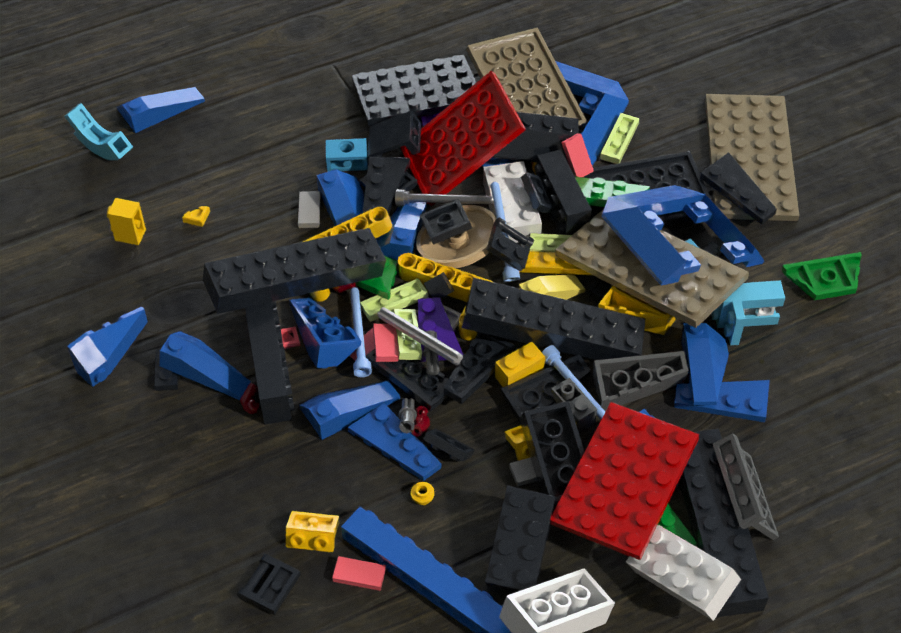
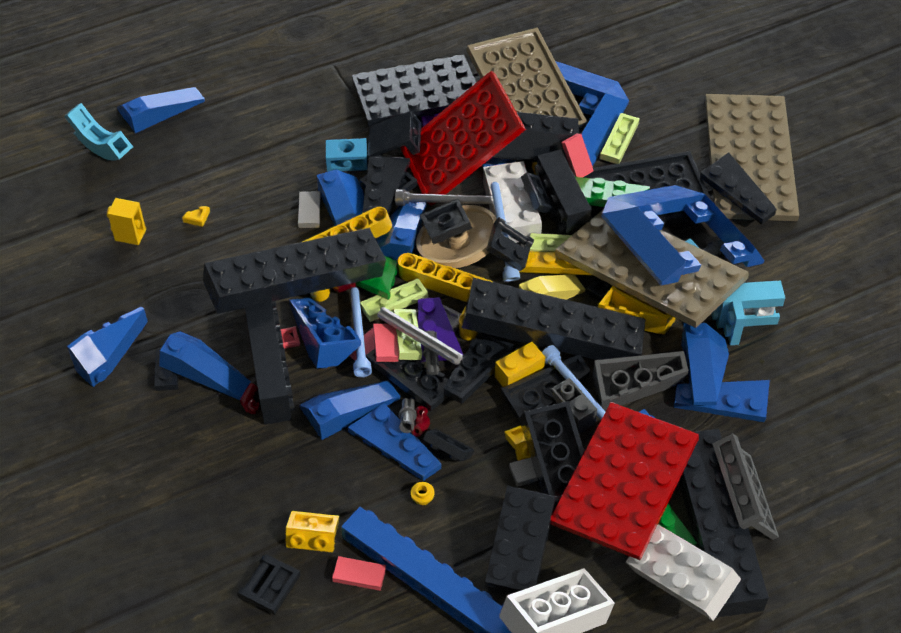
black tile [424,272,455,299] -> none
green wing [781,252,862,300] -> none

